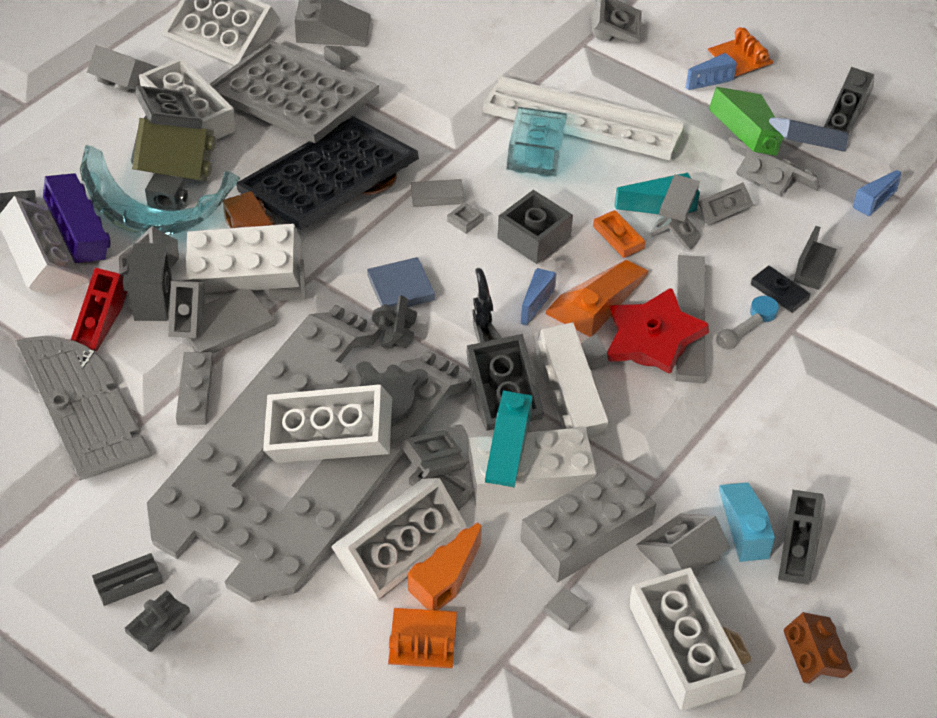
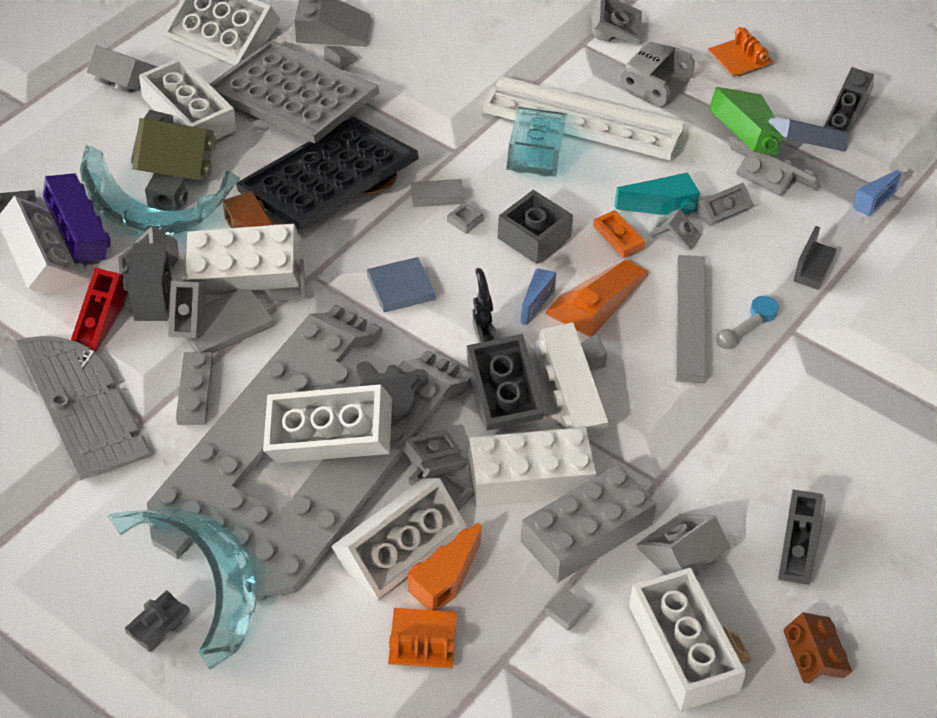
dark grey tile [92,553,163,606] -> none
dark grey tile [135,85,203,129] -> none
dark grey hips [372,295,417,350] -> none
teal slope [485,391,532,488] -> none
red plate [607,288,709,373] -> none
light grey tile [659,174,700,222] -> none
medium blue slope [685,53,737,90] -> none
medium azure slope [719,482,775,562] -> none
black plate [751,265,811,313] -> none
none -> clear light blue windscreen [108,509,257,669]
none -> light grey piece [621,42,695,108]

